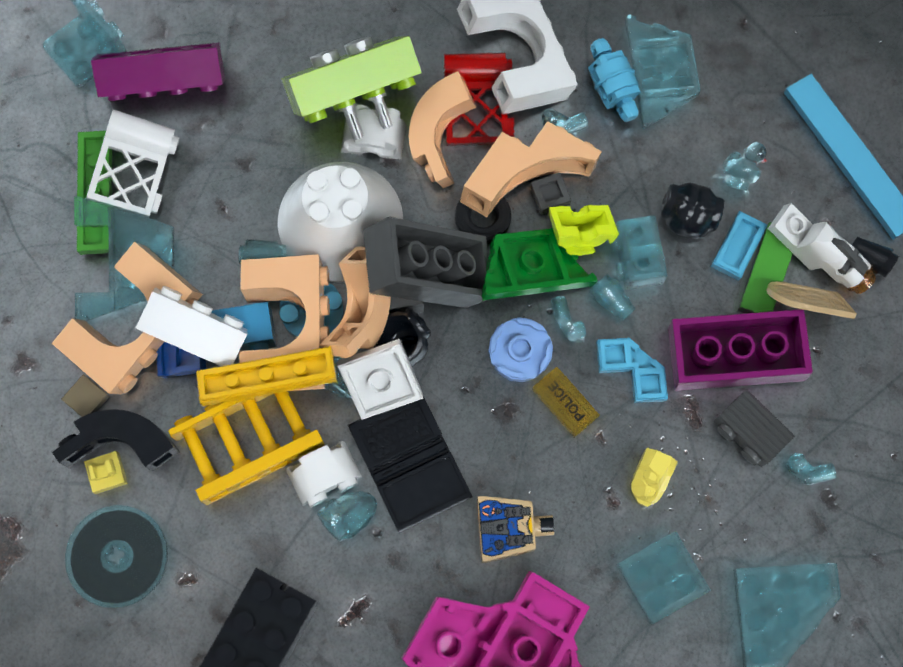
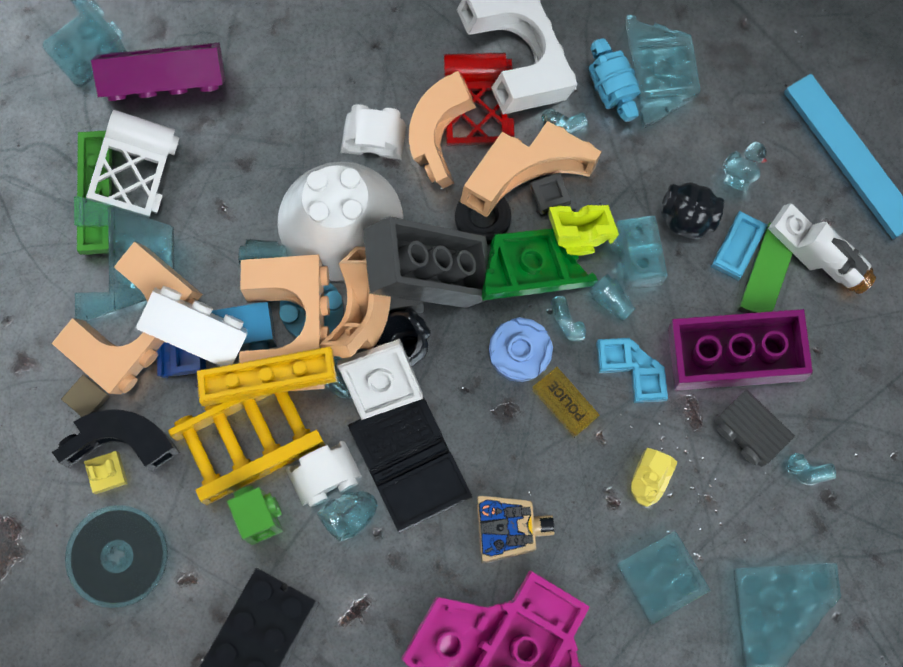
lime piece [281,36,422,140] -> none
tan window [766,281,857,319] -> none
black cone [852,237,900,278] -> none
none -> bright green brick [227,485,283,545]

